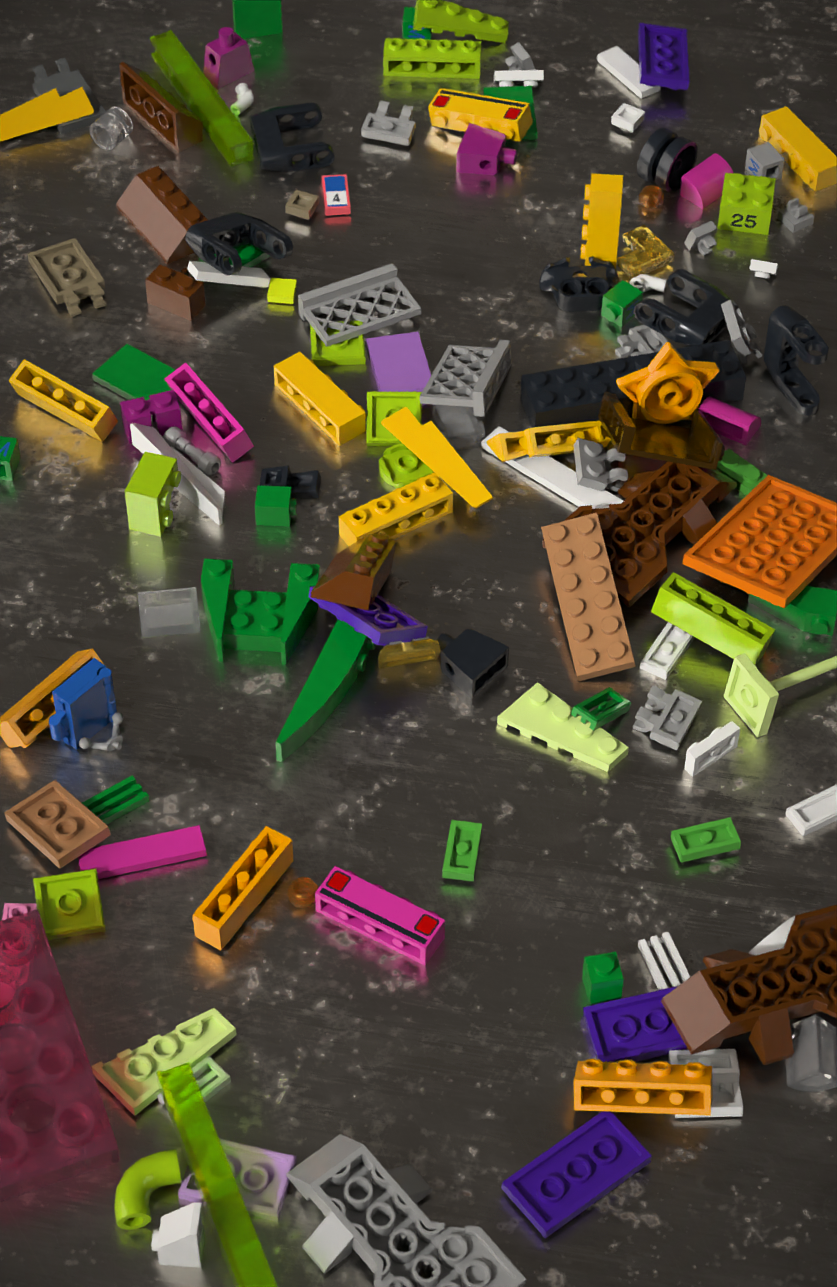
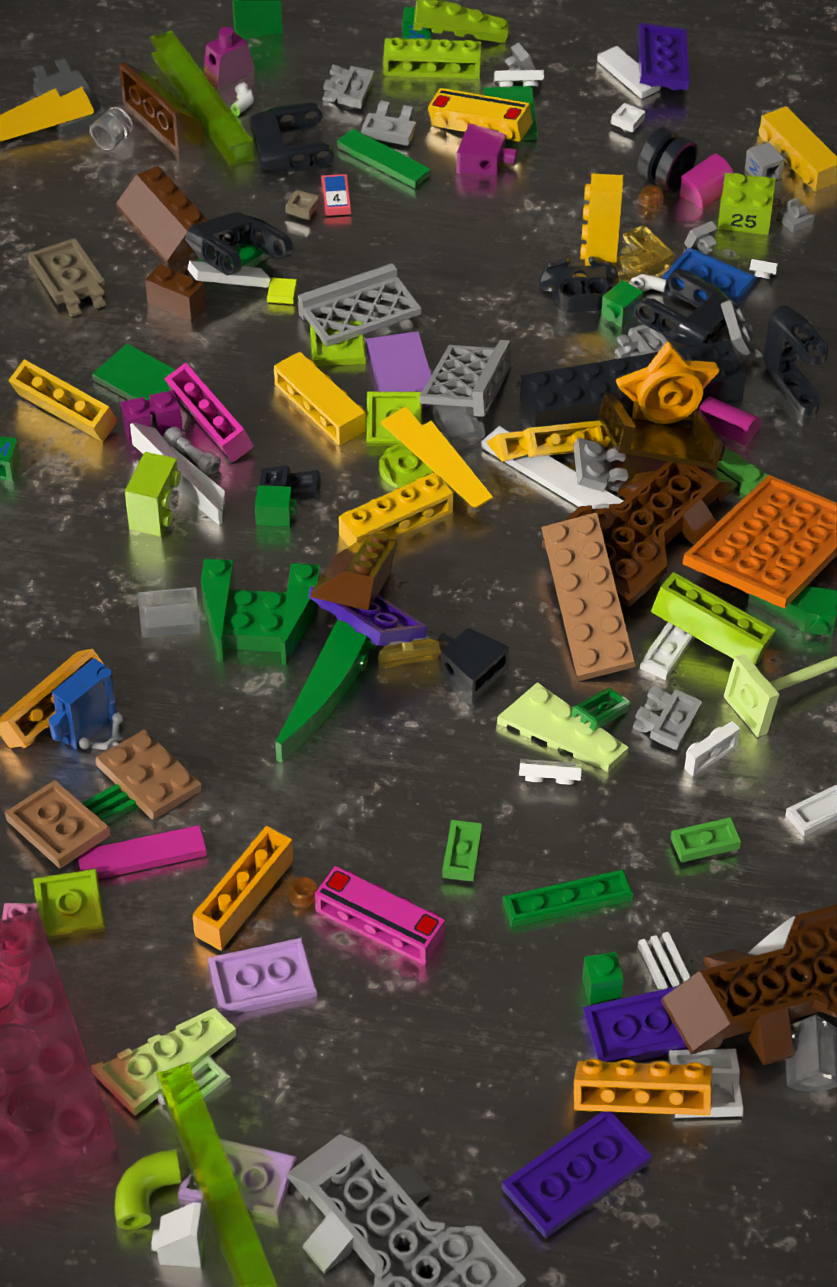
none -> medium nougat plate [96,729,202,820]
none -> lavender tile [208,938,317,1017]
none -> light grey plate [323,65,374,109]
none -> green tile [337,129,431,188]
none -> green tile [502,869,633,928]
none -> white plate [519,759,582,785]
none -> blue tile [662,248,756,304]

